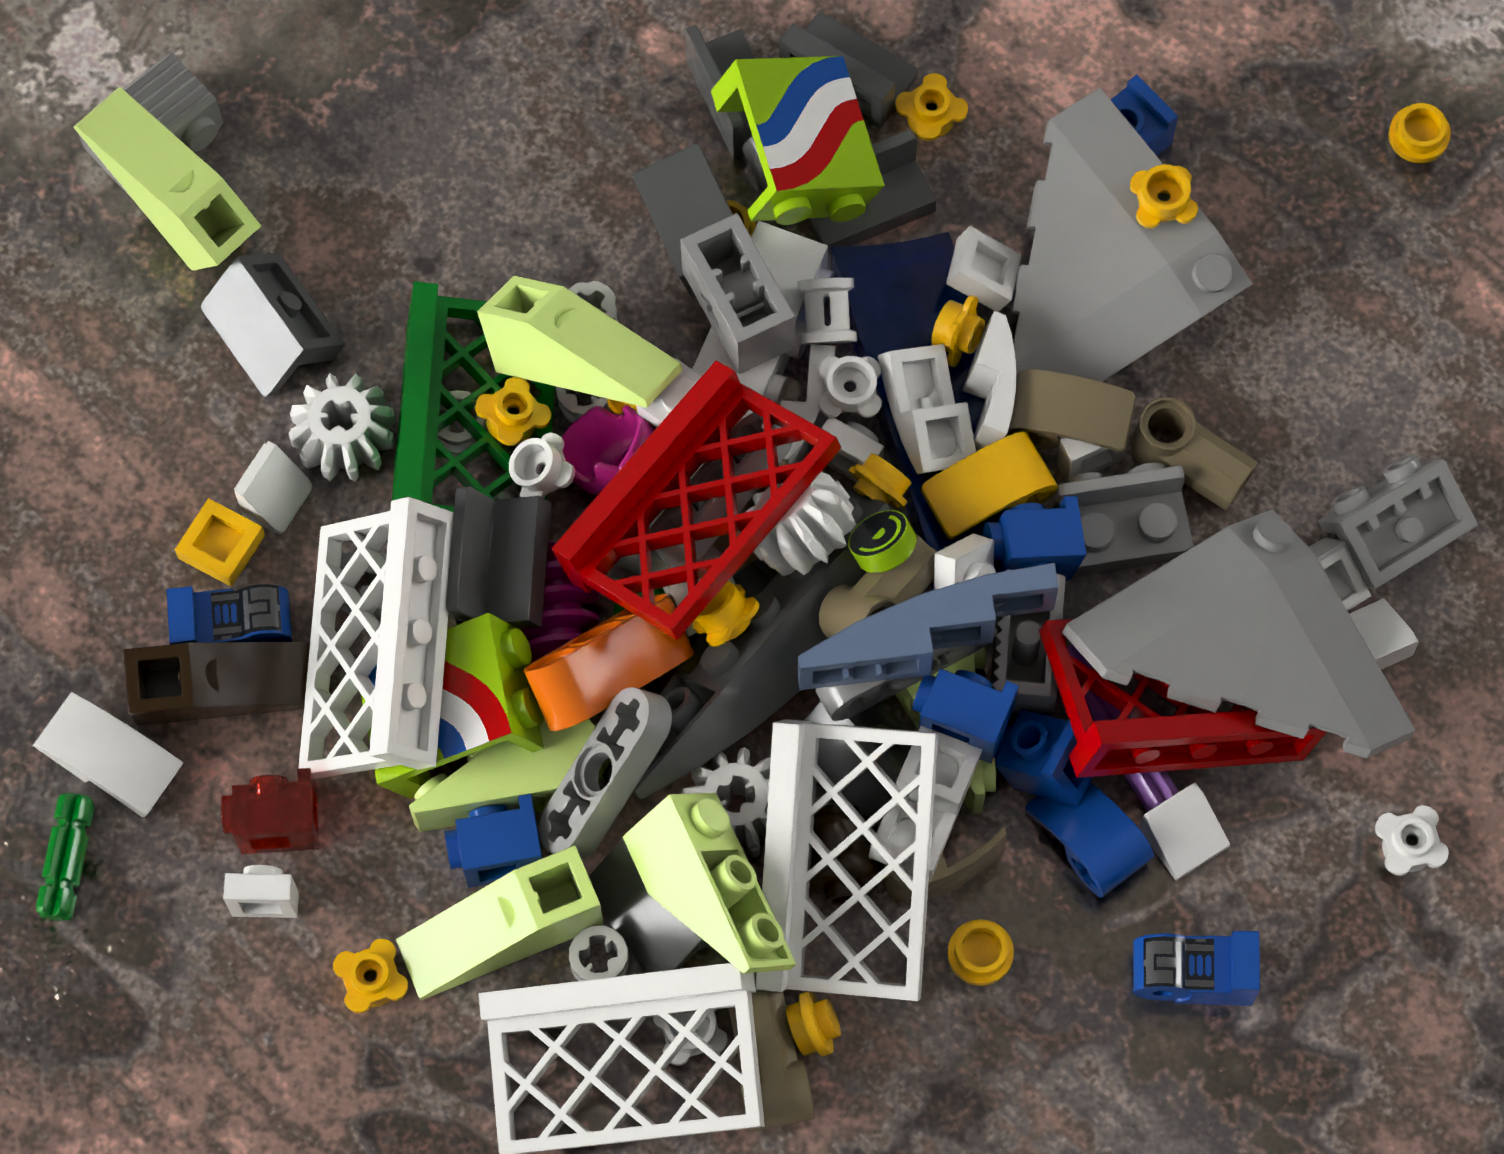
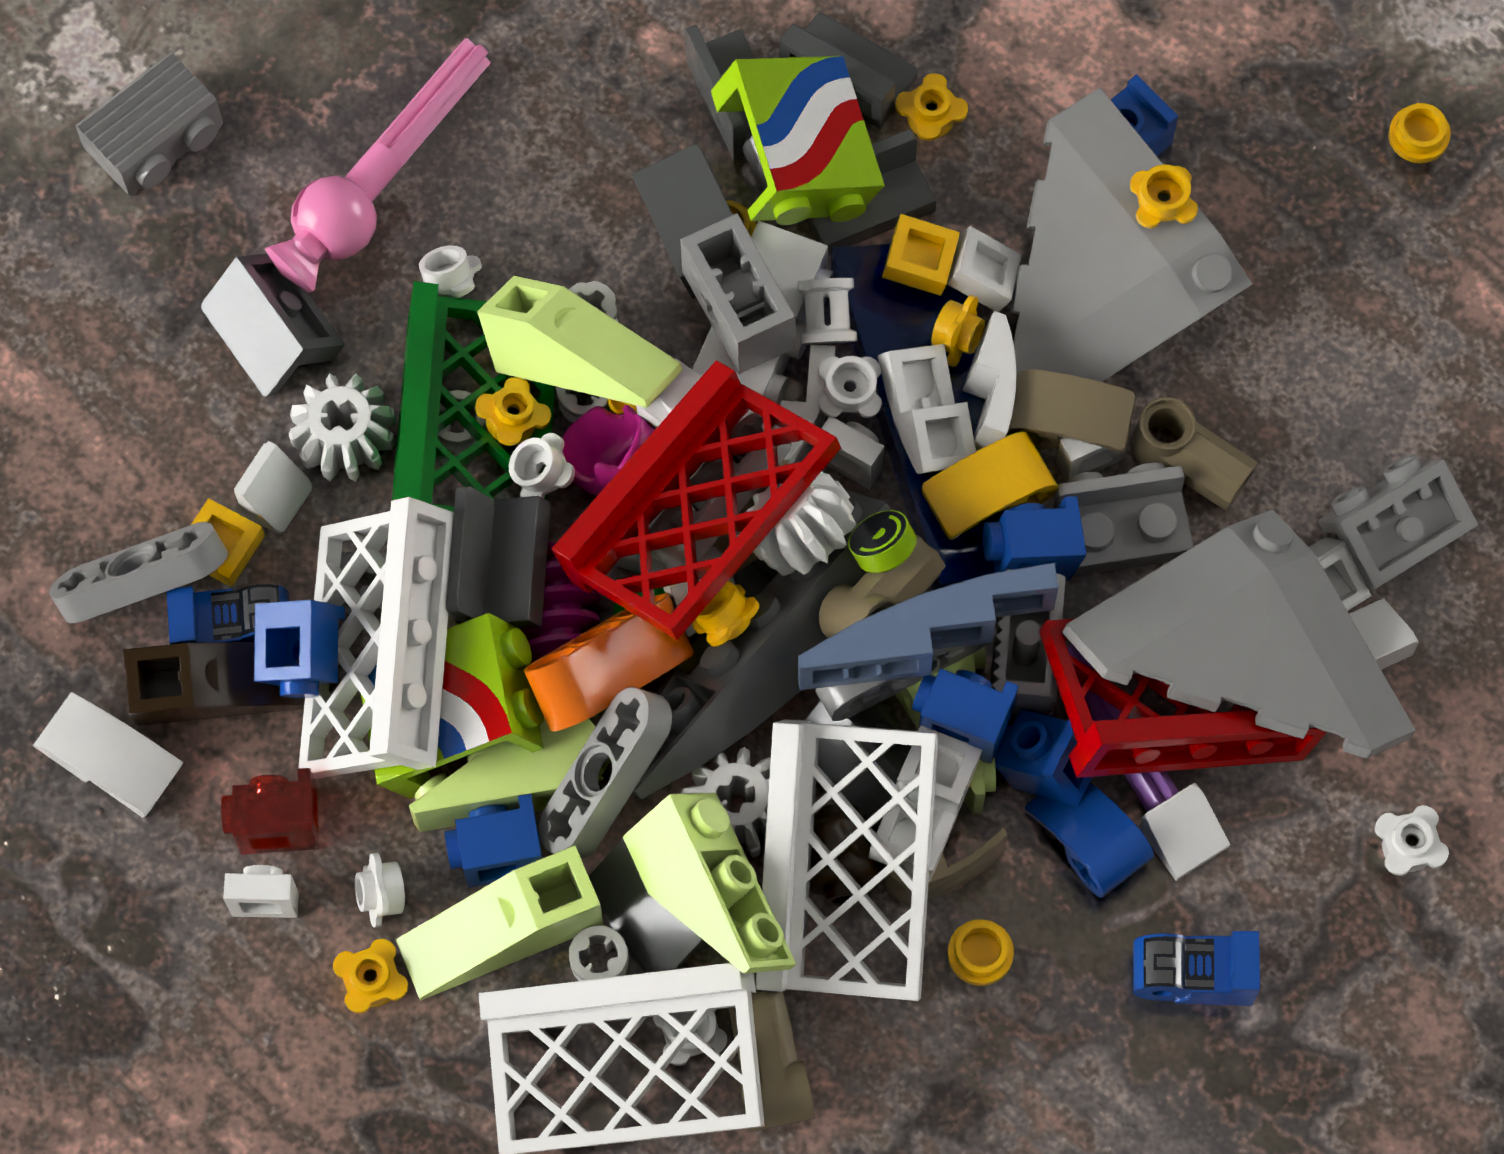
green axle [36,793,95,921] -> none
yellowish green slope [73,87,261,271] -> none
yellow plate [786,991,841,1057] -> none
yellow plate [848,453,912,509] -> none
white plate [934,533,996,590] -> none
none -> light grey beam [49,522,228,623]
none -> blue brick [254,600,345,698]
none -> bright pink piece [265,38,491,293]
none -> white plate [355,853,405,928]
none -> white plate [419,245,482,298]
none -> yellow plate [882,214,960,296]

